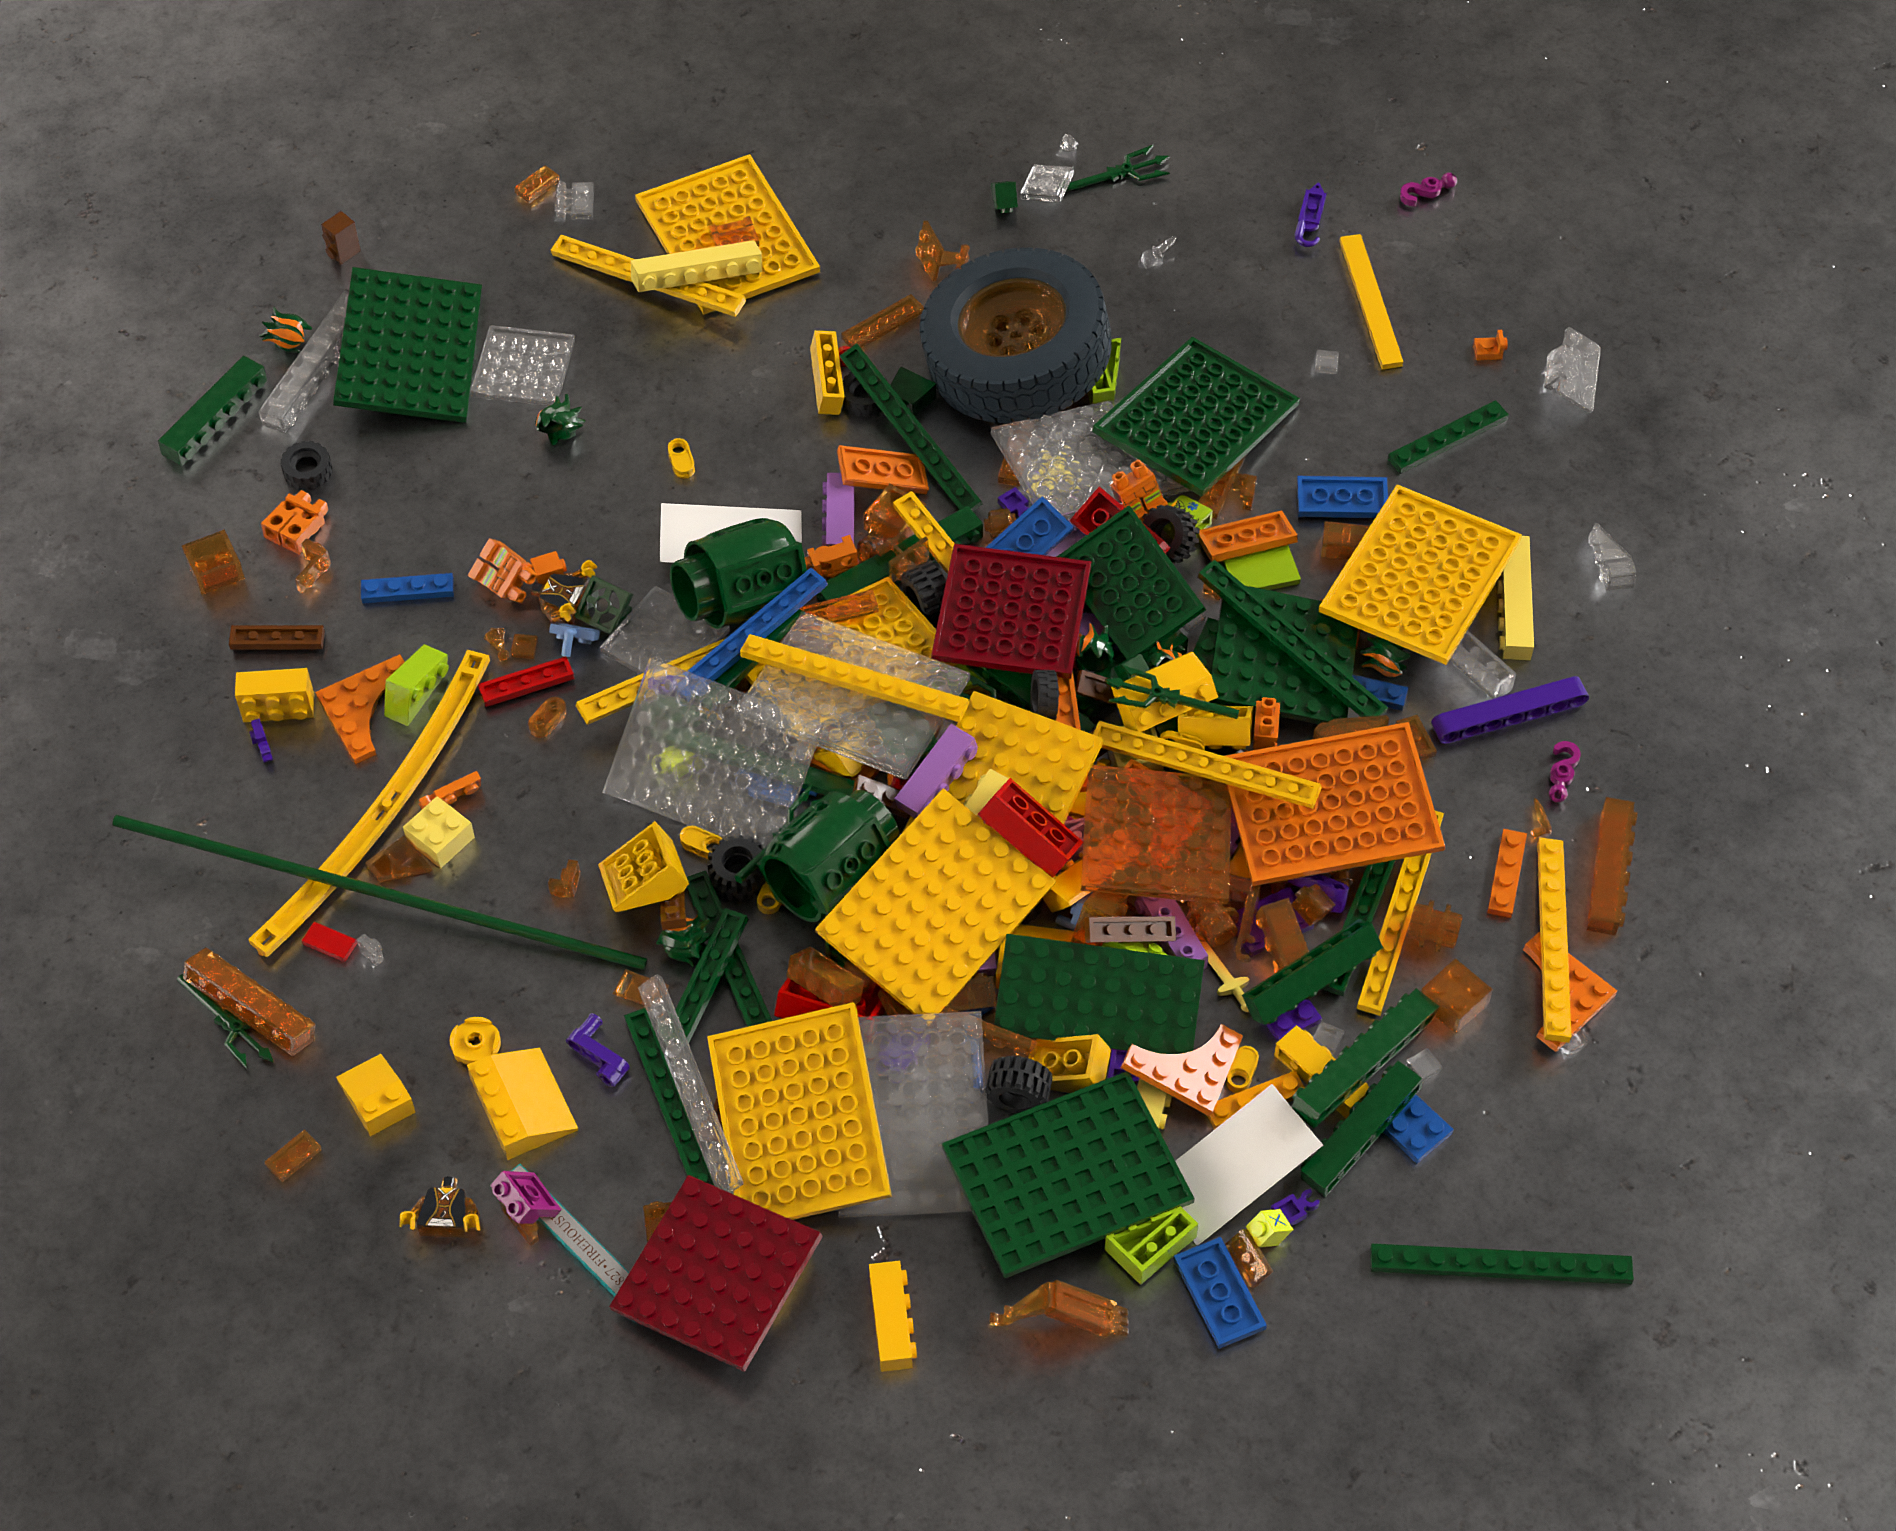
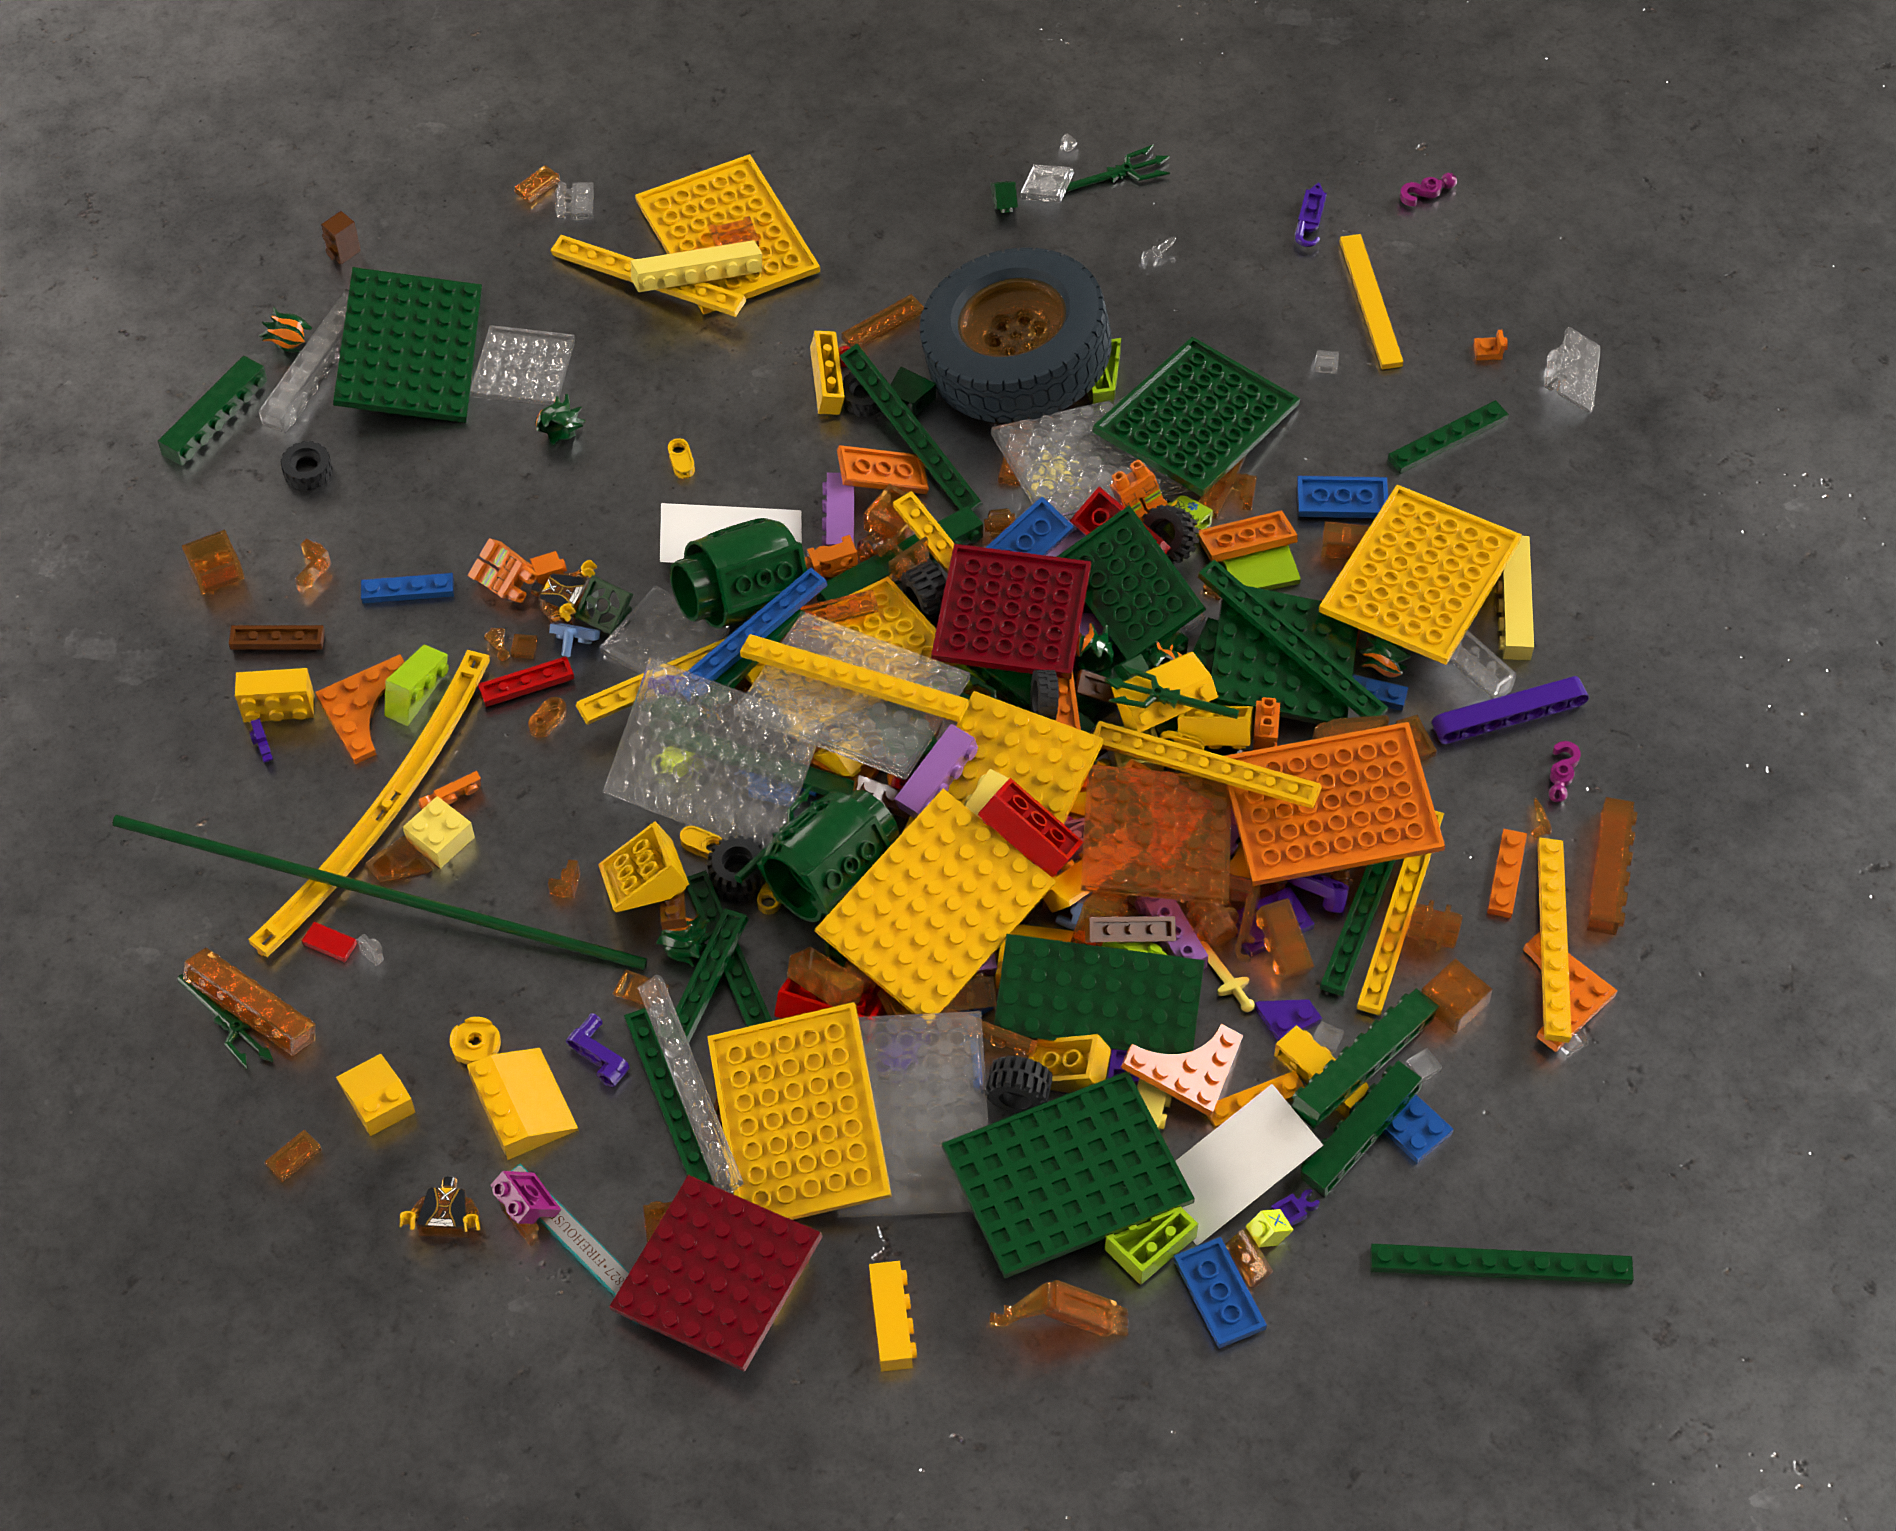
orange hips [261,490,328,555] -> none
clear orange plate [916,220,970,281] -> none
dark purple plate [997,487,1030,517] -> none
yellow piece [1226,1046,1259,1093] -> none
dark green brick [1242,919,1383,1025] -> none
clear orange brick [1291,883,1336,926] -> none
clear slope [1588,523,1637,591] -> none

